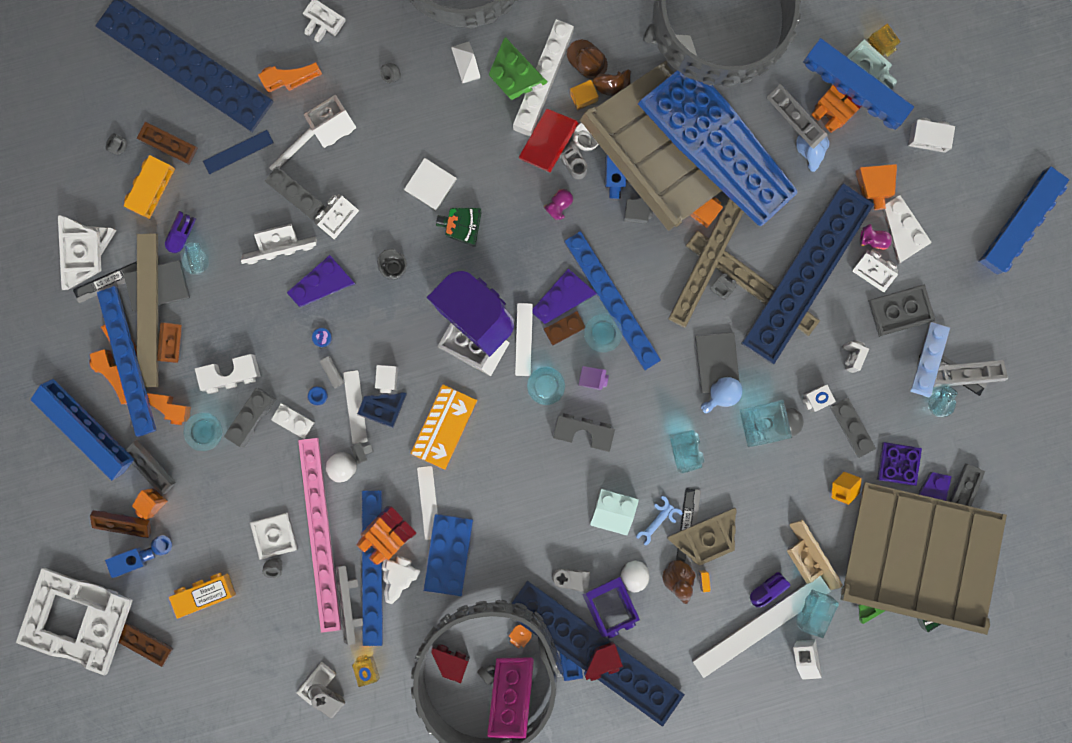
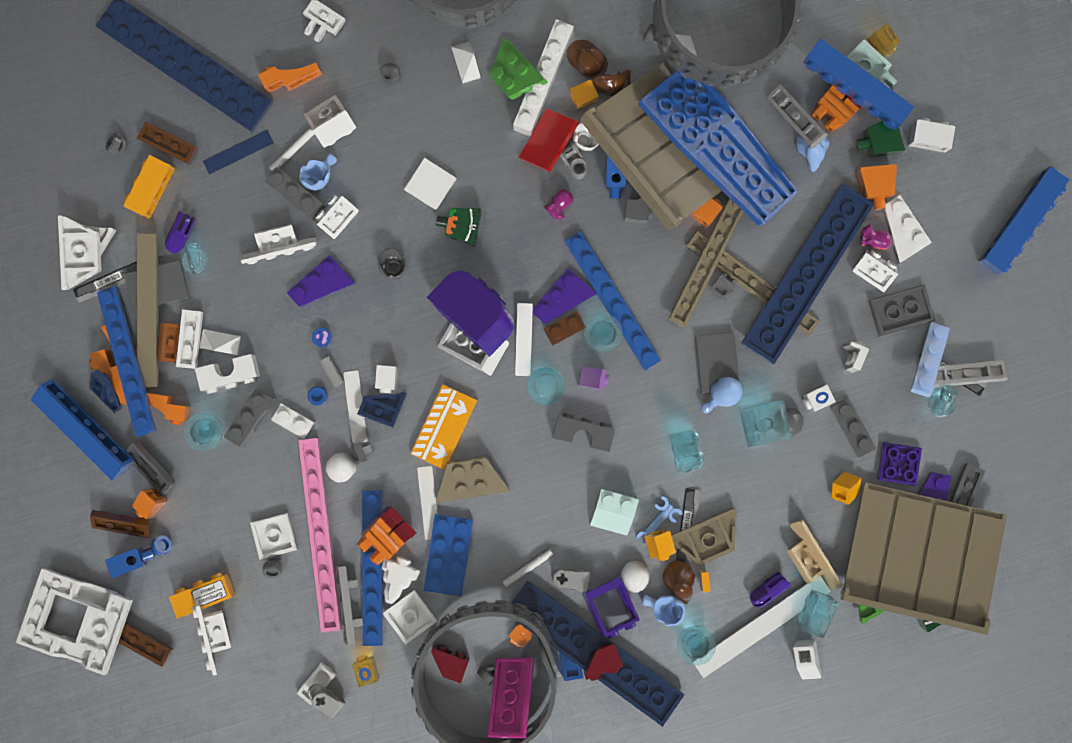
none -> dark blue wing [89,369,121,414]
none -> white plate [176,310,203,369]
none -> white bracket [192,599,231,676]
none -> white slope [199,329,241,355]
none -> light blue hair [299,154,337,191]
none -> white plate [383,590,437,645]
none -> dark tan wing [436,456,509,503]
none -> white bar [502,548,554,588]
none -> light blue hair [642,595,686,626]
none -> light orange brick [644,529,676,561]
none -> clear light blue piece [677,626,716,665]
none -> dark green torso [855,121,905,157]

